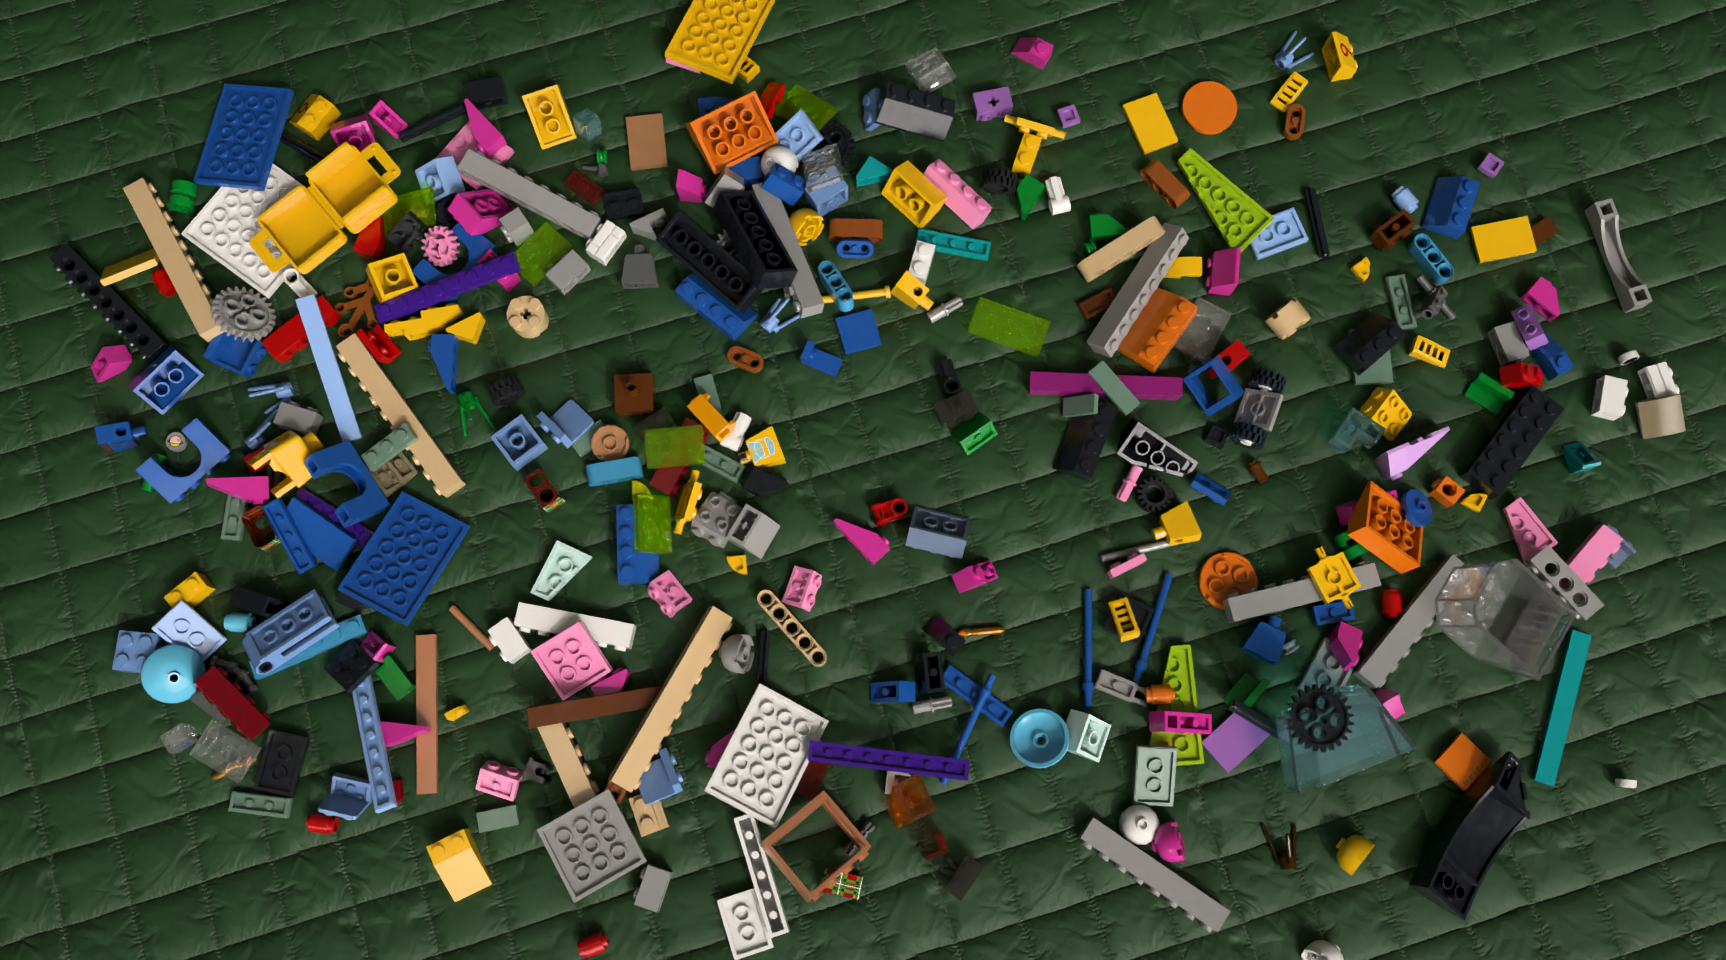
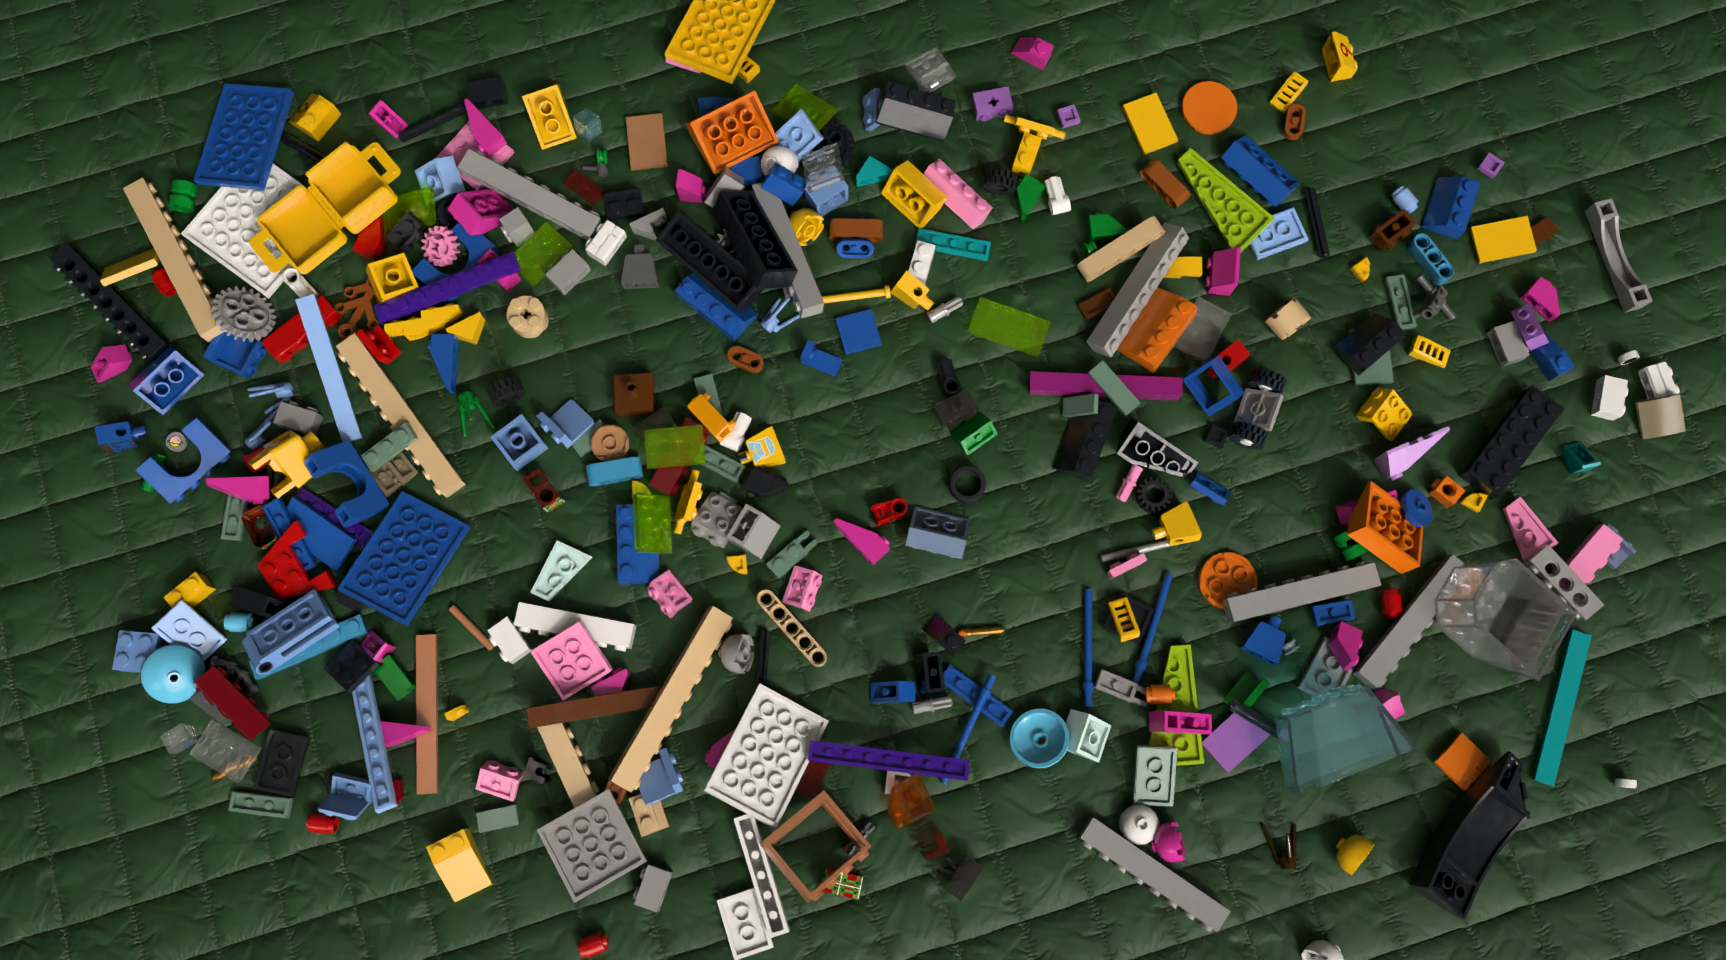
dark pink slope [330,113,378,157] -> none
red slope [759,82,786,119] -> none
dark azure beam [818,261,854,312] -> none
dark pink slope [952,560,998,593] -> none
reddish brown pin [1247,459,1269,485] -> none
medium blue plant [1274,31,1314,70] -> none
black gear [1284,684,1354,752] -> none
yellow plate [1307,546,1361,610] -> none
clear light blue brick [1327,408,1386,454] -> none
green panel [1464,372,1515,415] -> none
red brick [1499,362,1543,391] -> none
none -> red wing [257,520,337,599]
none -> sand green hinge [766,530,818,579]
none -> black tyre [949,466,986,504]
none -> blue slope [1221,135,1301,207]

